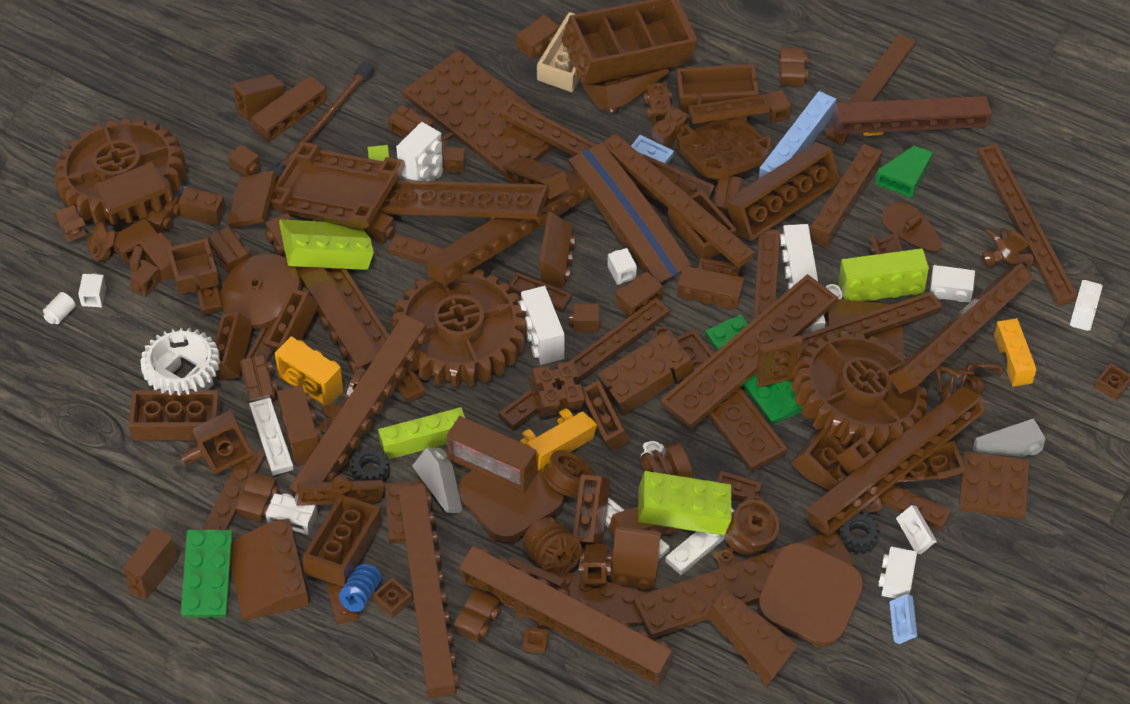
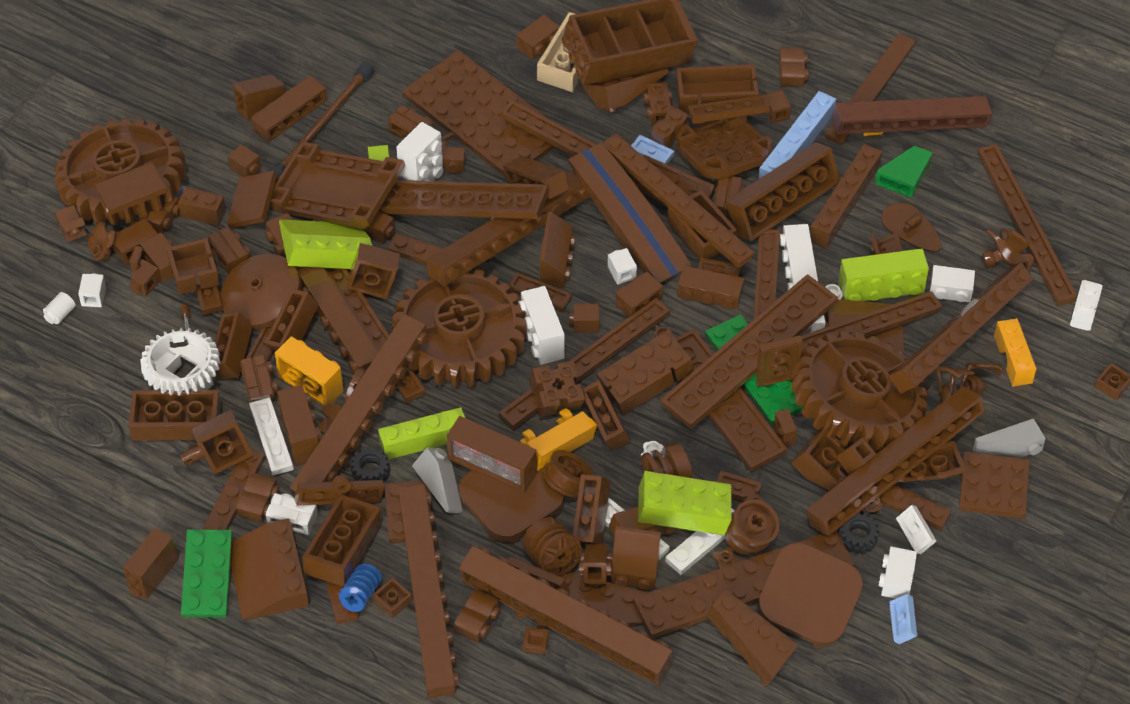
none -> reddish brown piece [180,304,191,344]
none -> reddish brown brick [347,243,400,299]
none -> reddish brown piece [774,409,797,447]

